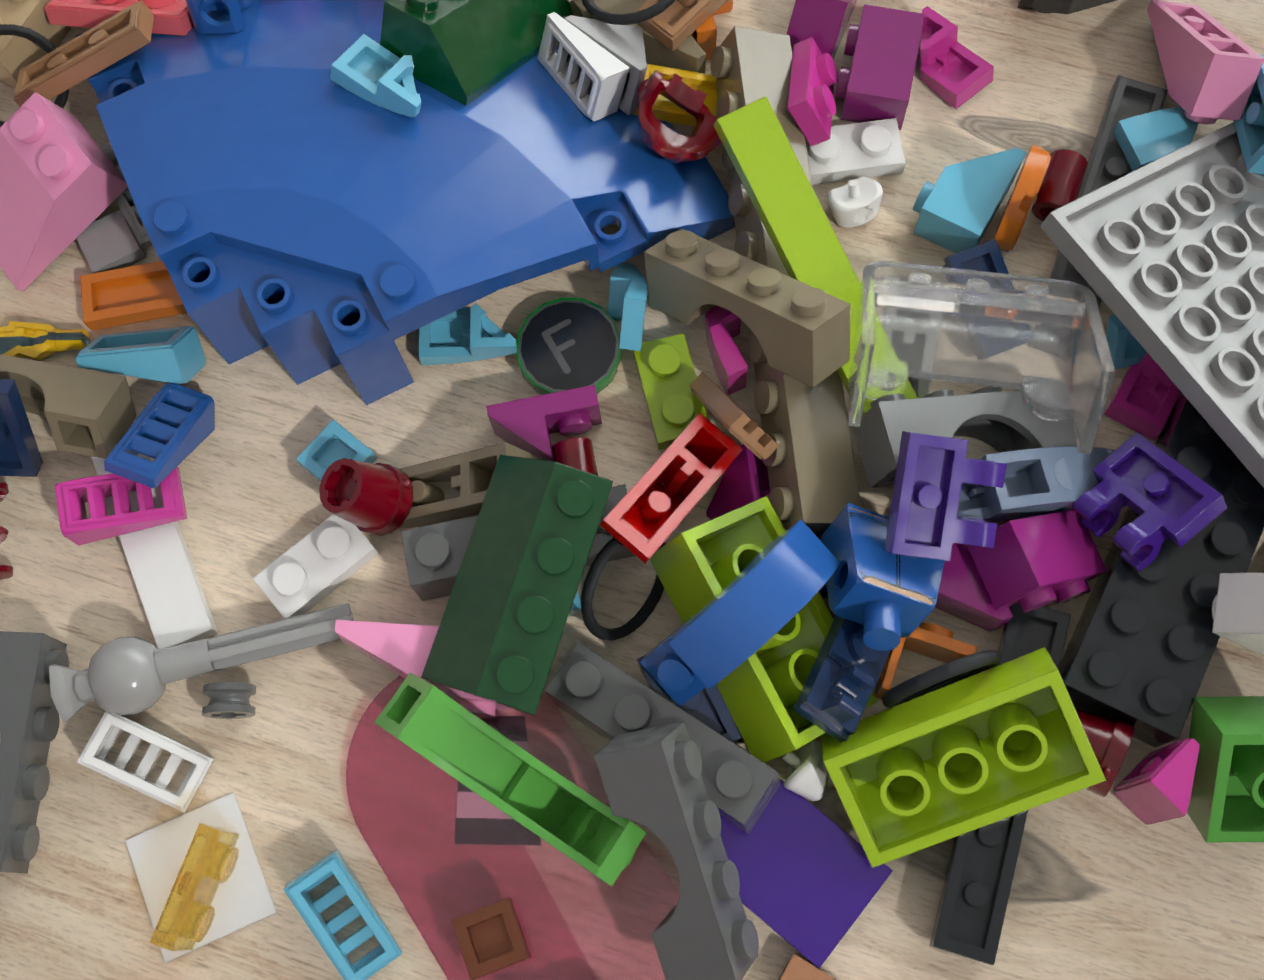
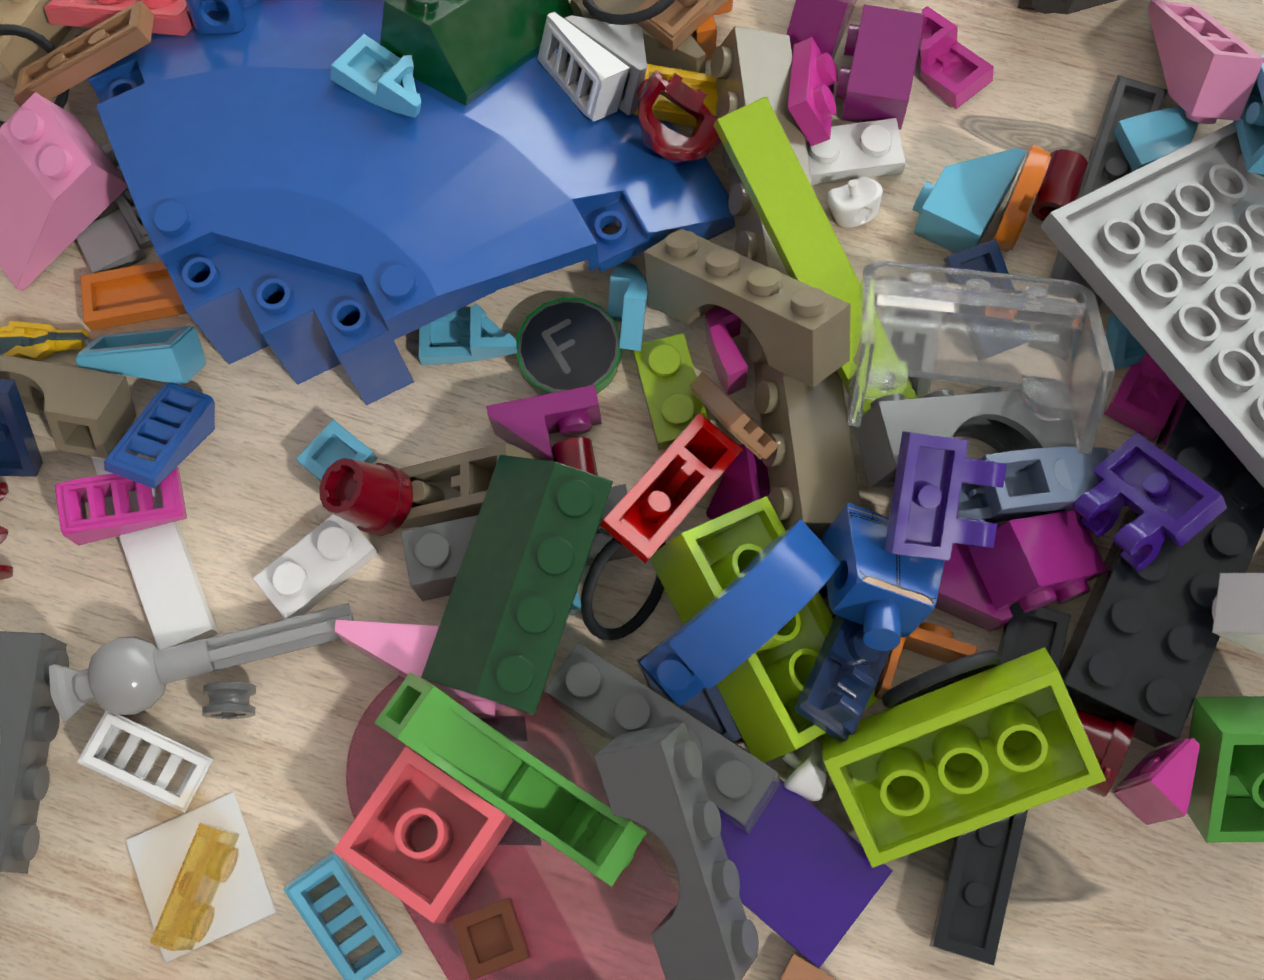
none -> coral brick [332,747,513,924]

